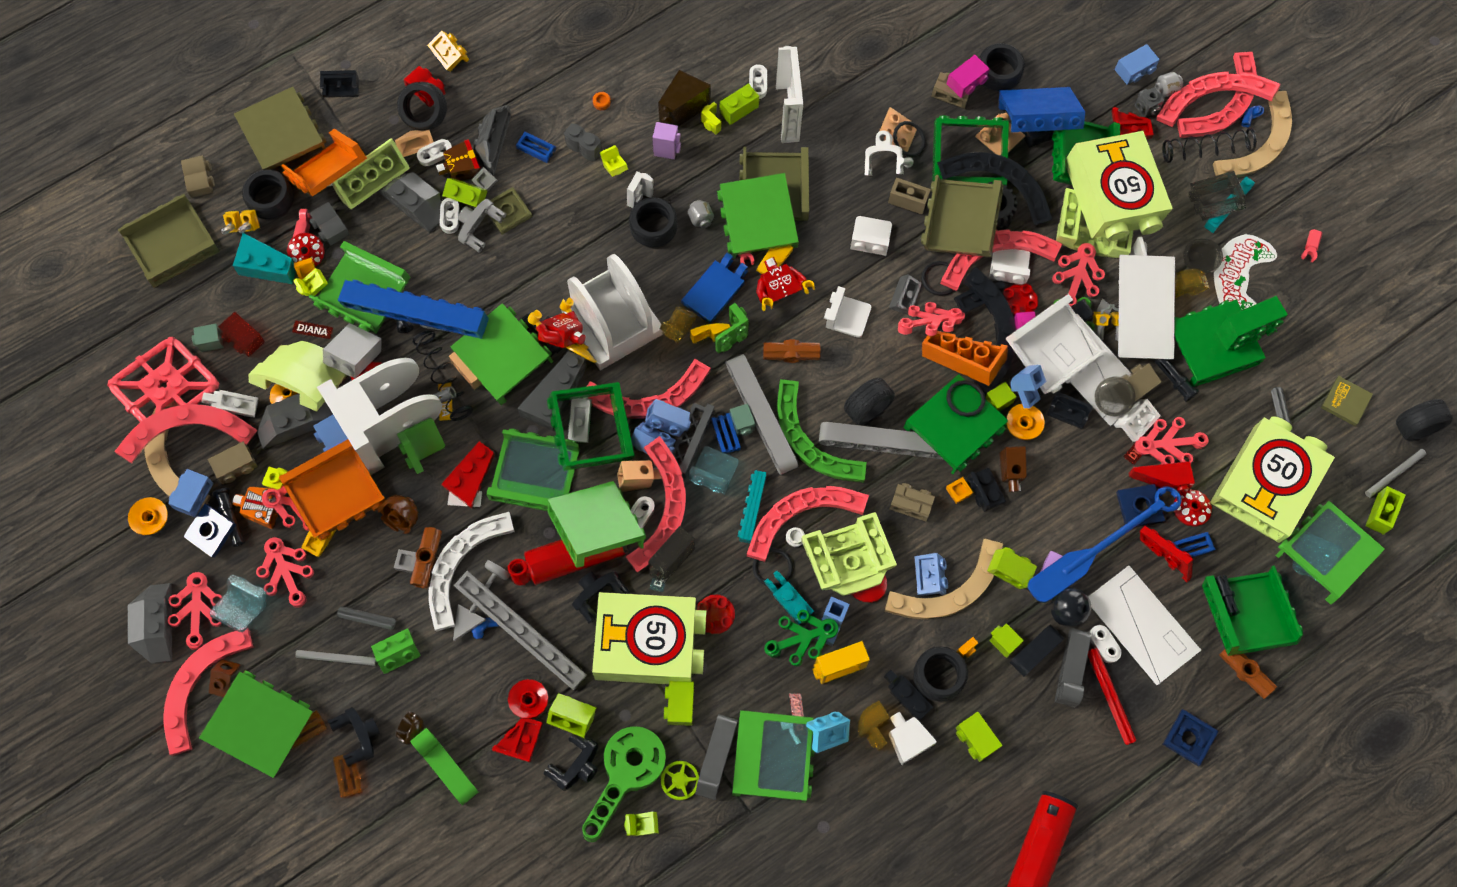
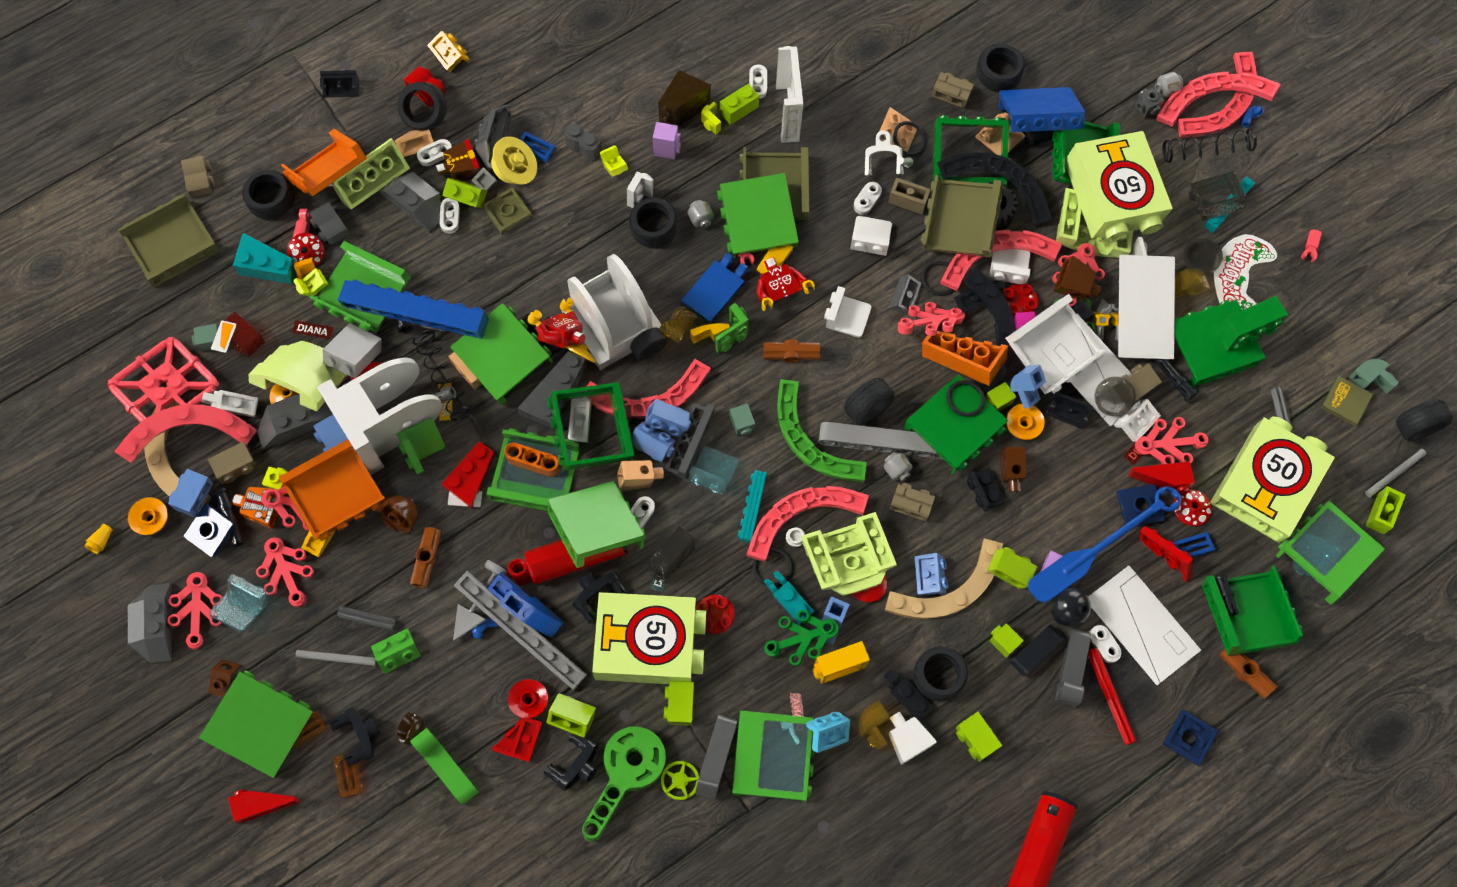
coral plate [164,627,254,756] -> none
yellow piece [221,210,260,235] -> none
olive panel [234,87,327,170] -> none
light grey plate [394,549,416,573] -> none
white plate [429,512,515,631] -> none
light grey connector [458,199,506,253] -> none
orange tile [593,92,611,110] -> none
lime bracket [624,812,659,836] -> none
coral plate [626,436,686,573] -> none
blue tile [711,413,741,455] -> none
light grey beam [726,355,798,475] -> none
light orange plate [946,477,973,504] -> none
dark pink brick [947,55,990,98] -> none
light orange plate [956,637,978,658] -> none
red wing [1111,107,1154,139] -> none
medium blue brick [1115,44,1160,85] -> none
tan plate [1213,91,1292,180] -> none
none -> yellow cone [85,524,113,554]
none -> sticker [211,321,236,353]
none -> red slope [228,789,300,824]
none -> blue slope [488,572,564,638]
none -> light yellow wheel [491,137,537,185]
none -> orange beam [504,443,560,477]
none -> black tyre [630,327,667,361]
none -> white plate [854,182,882,215]
none -> light grey head [884,452,912,482]
none -> reddish brown torso [1053,255,1101,300]
none -> sand green brick [1349,359,1399,394]

